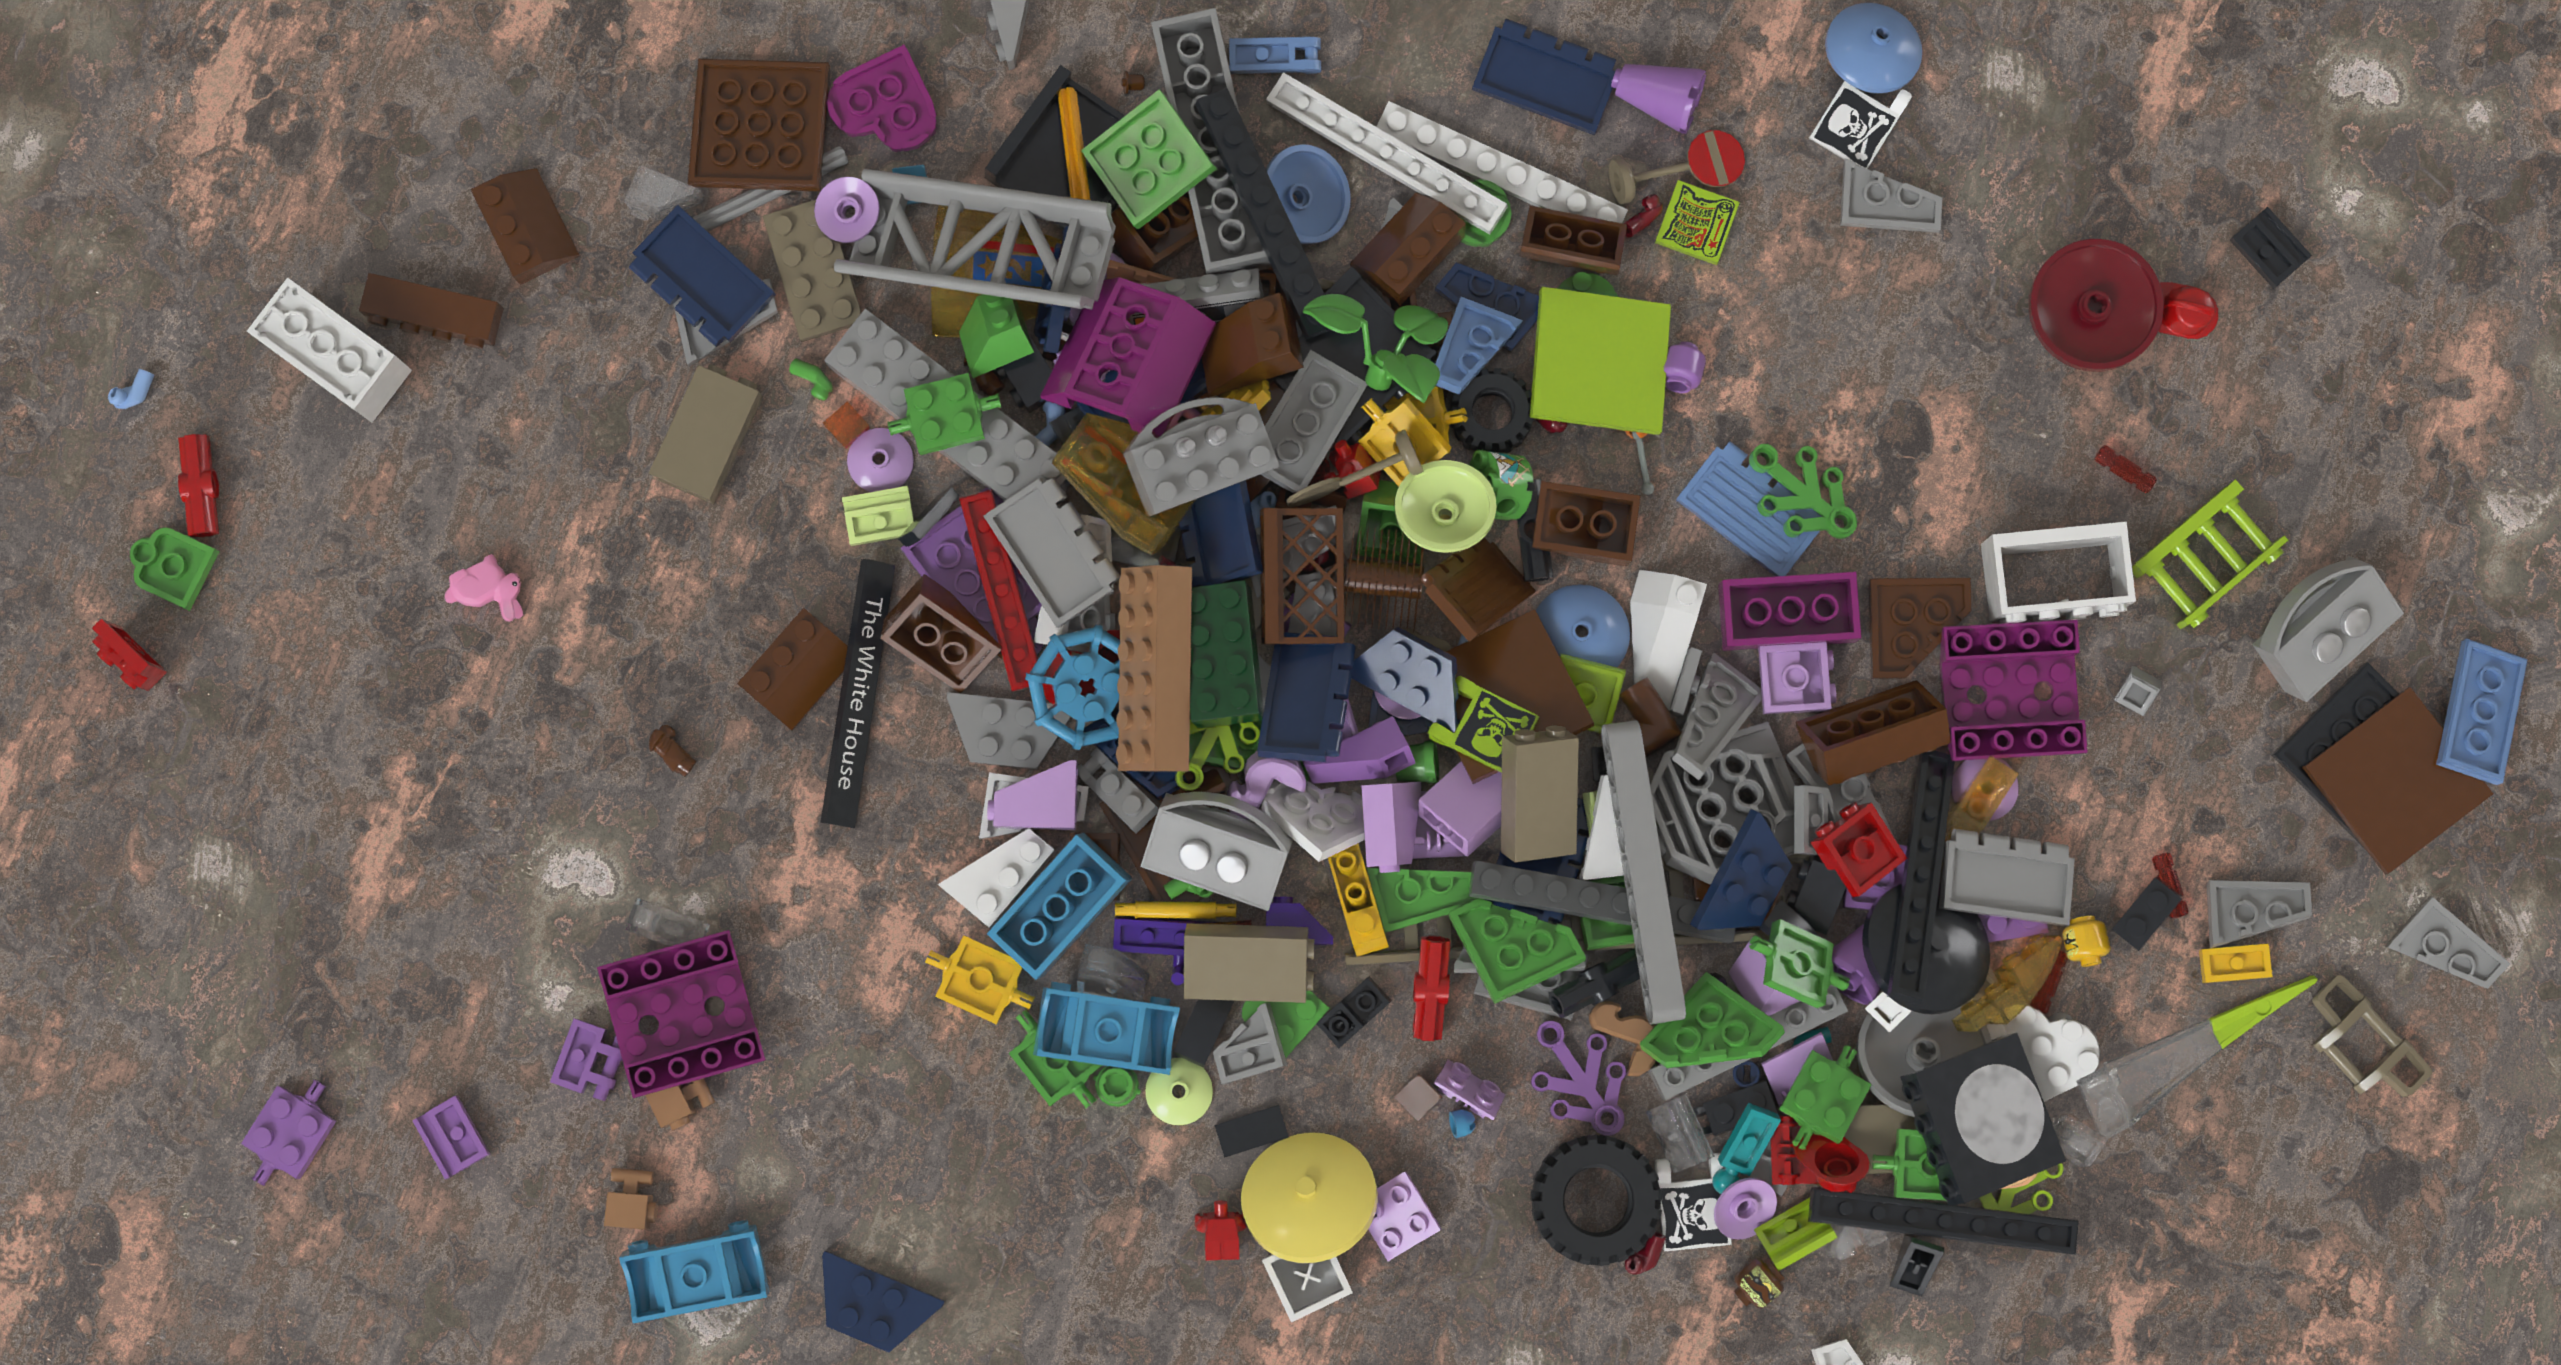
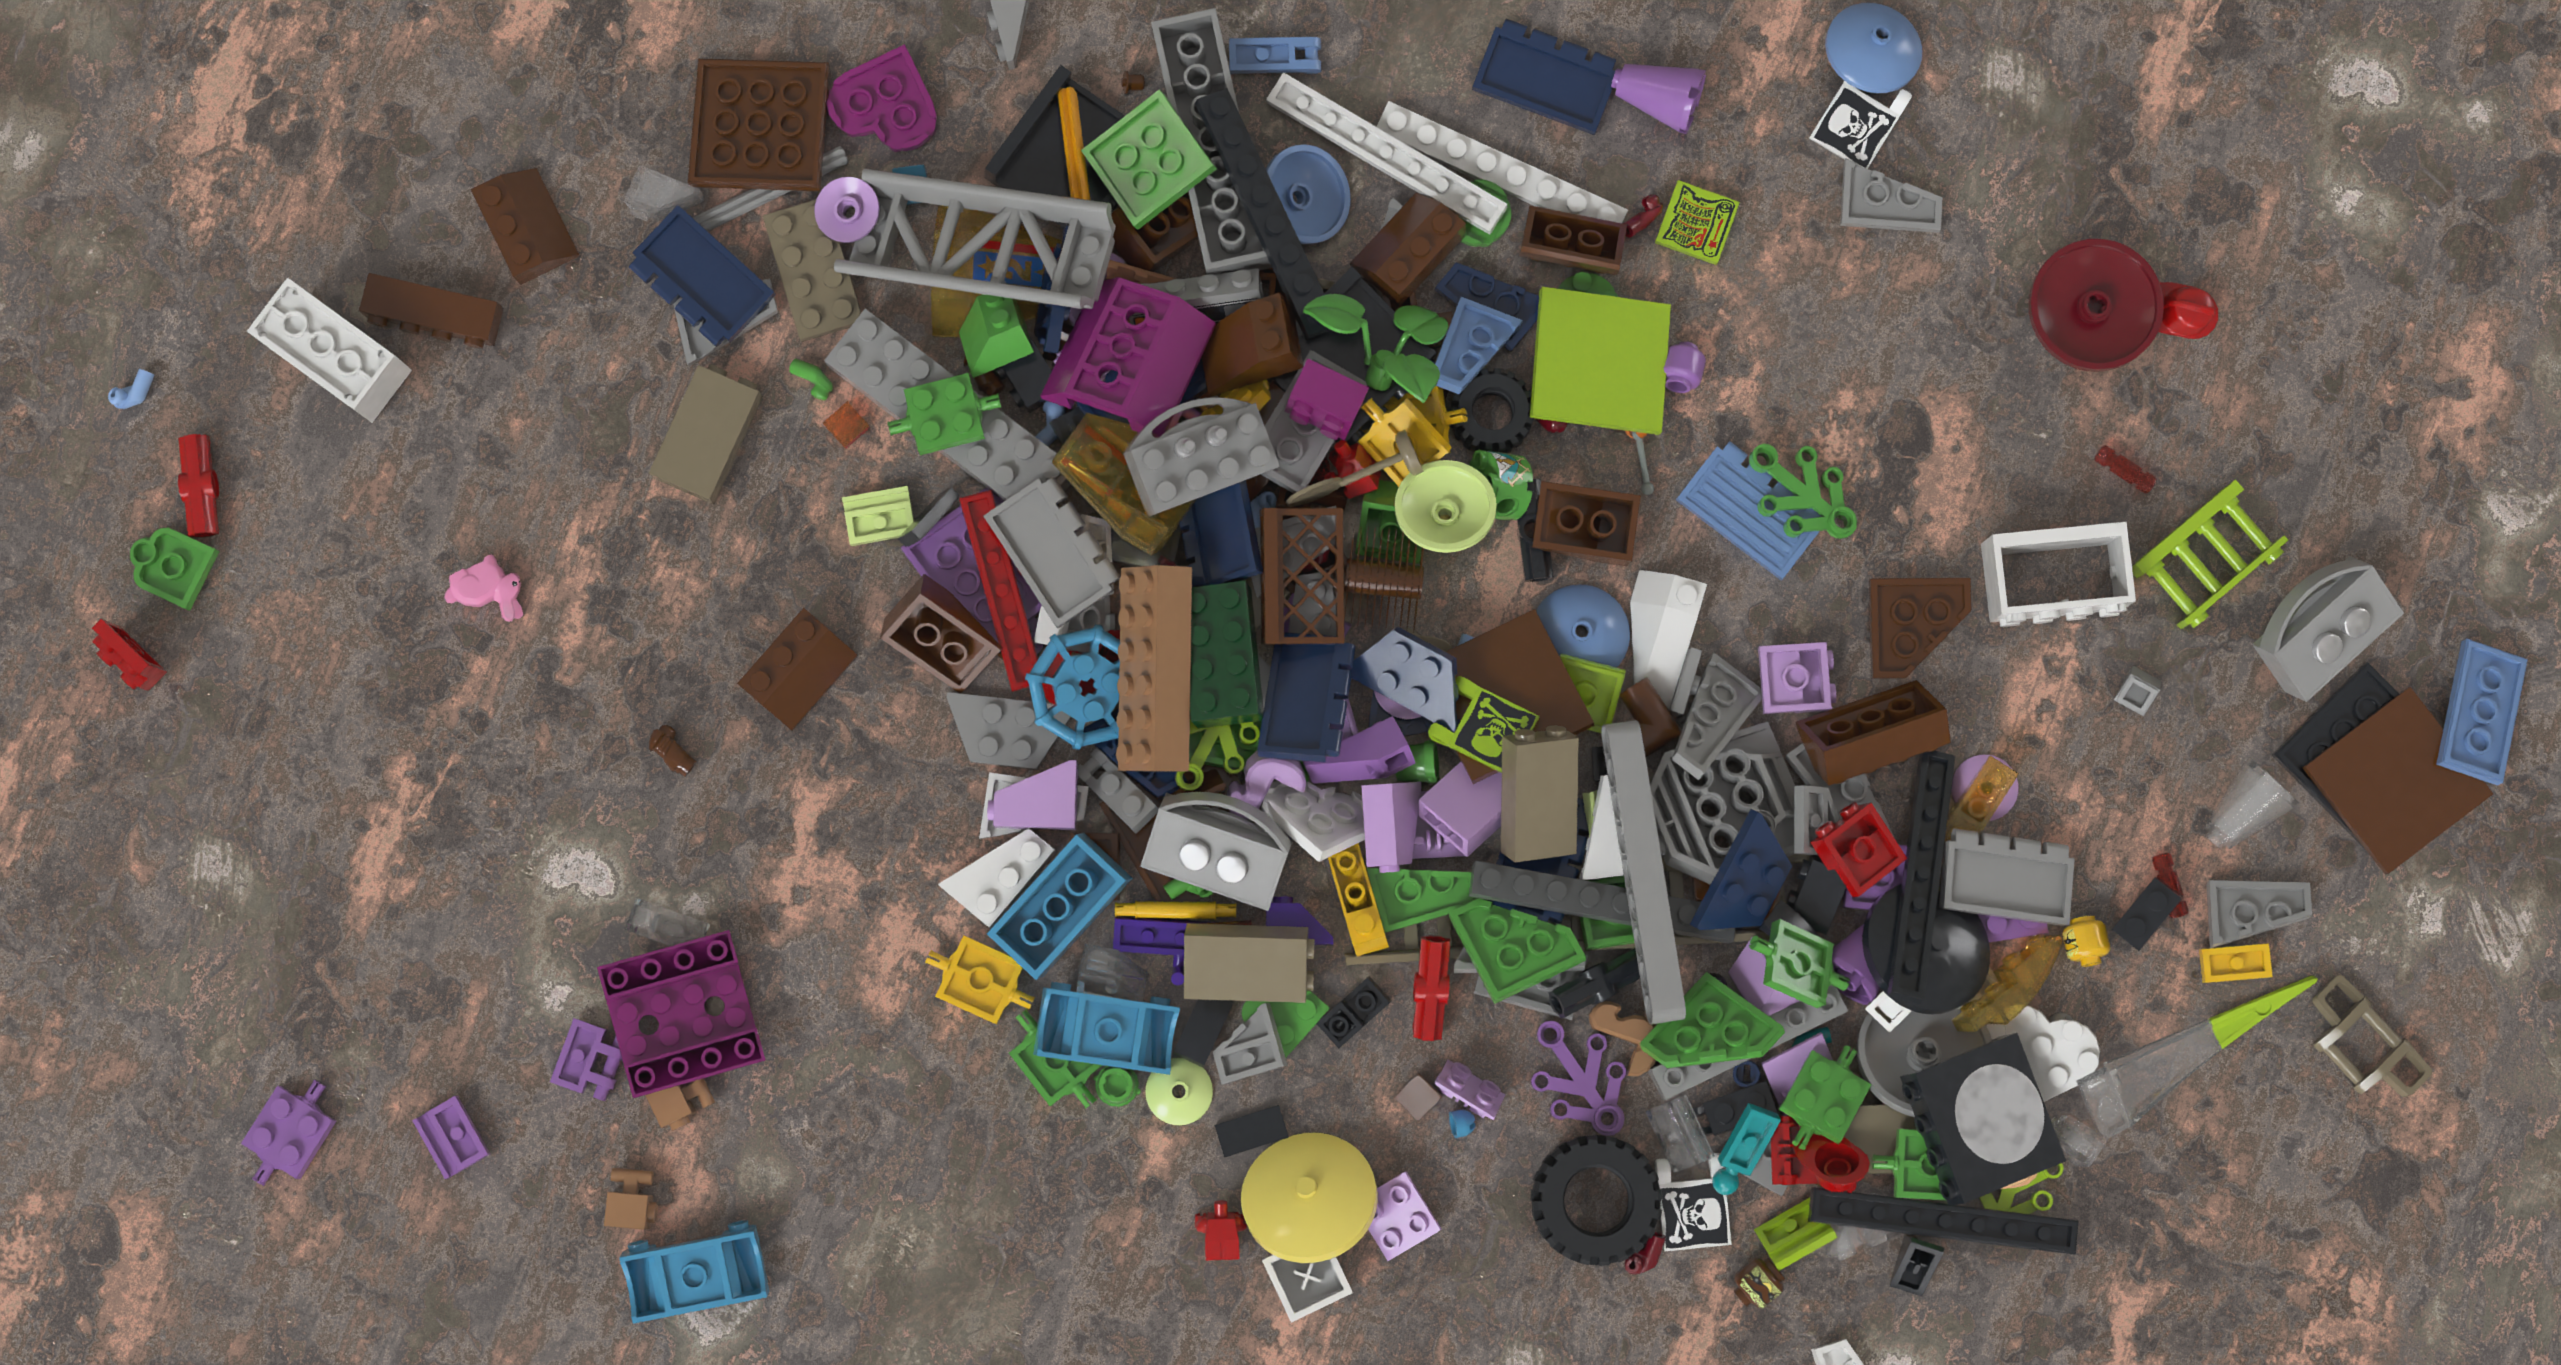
black tile [820,559,895,828] -> none
dark blue wing [822,1251,945,1353] -> none
lavender dish [847,428,914,492] -> none
reddish brown hinge [1421,537,1536,642] -> none
piece [1609,130,1745,205] -> none
lavender dish [1714,1178,1777,1240] -> none
magenta brick [1718,572,1861,651] -> none
magenta slope [1939,620,2088,761] -> none
clear red axle [2030,949,2068,1014] -> none
black plate [2230,207,2312,289] -> none
light grey wing [2386,896,2510,989] -> none
none -> magenta brick [1284,359,1369,440]
none -> clear cone [2205,757,2299,849]

